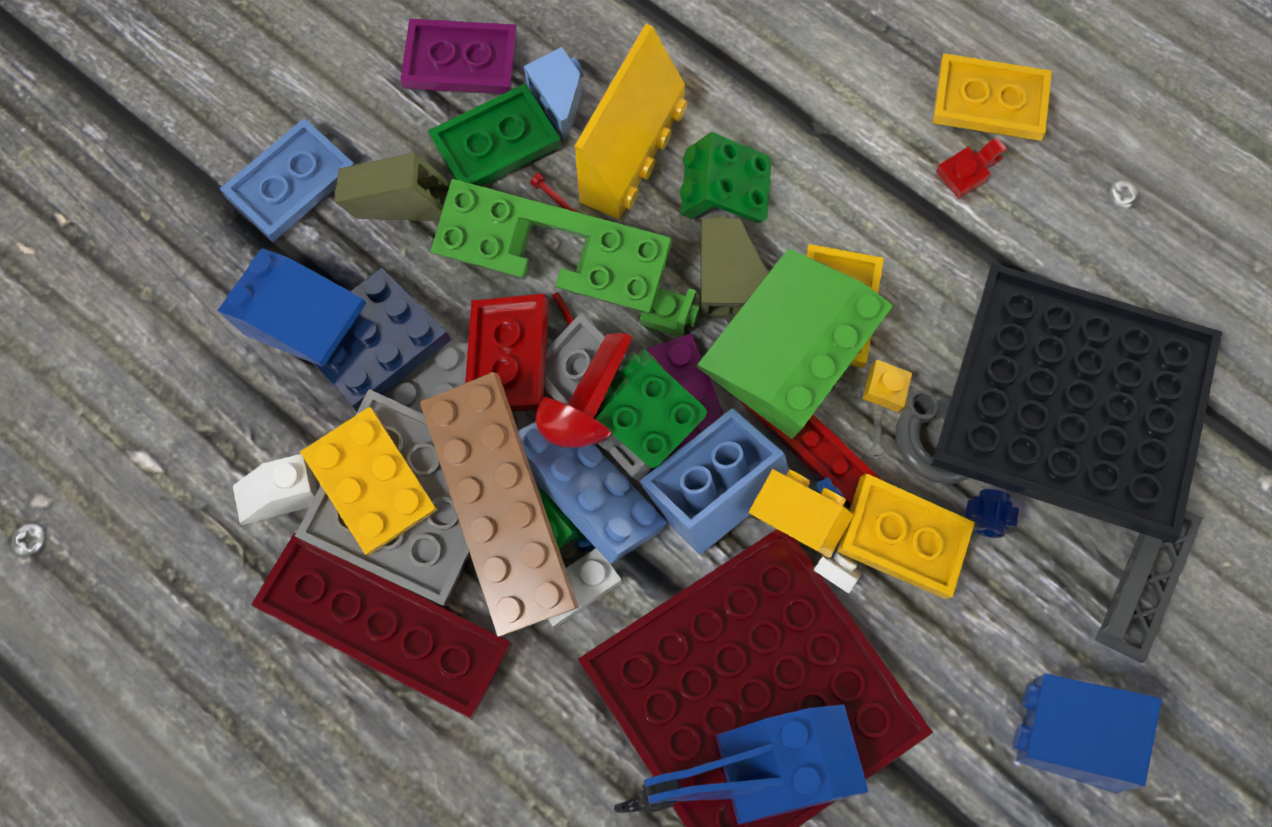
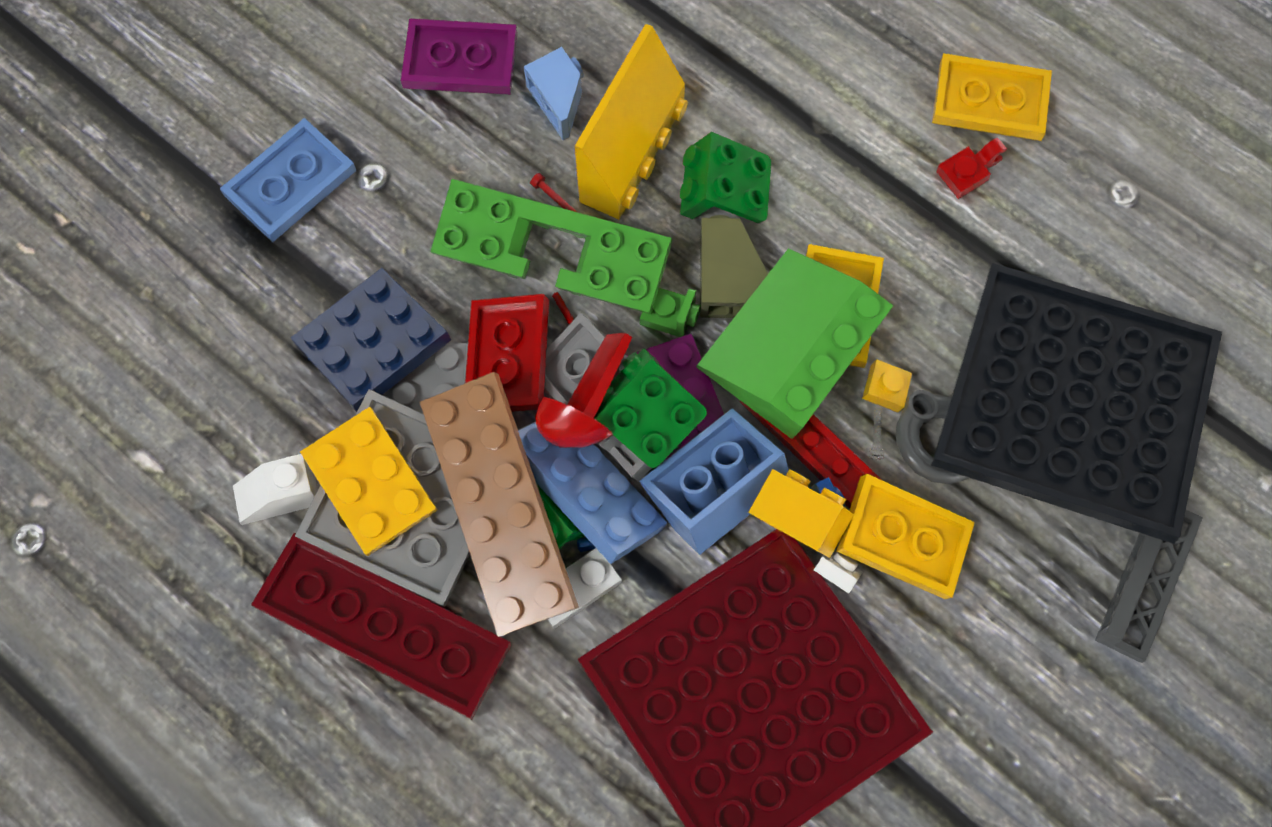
blue slope [217,248,366,367] -> none
olive slope [335,152,450,221] -> none
green plate [428,83,561,186] -> none
blue slope [614,704,869,825] -> none
clear blue gear [965,489,1019,538] -> none
blue slope [1013,674,1162,793] -> none

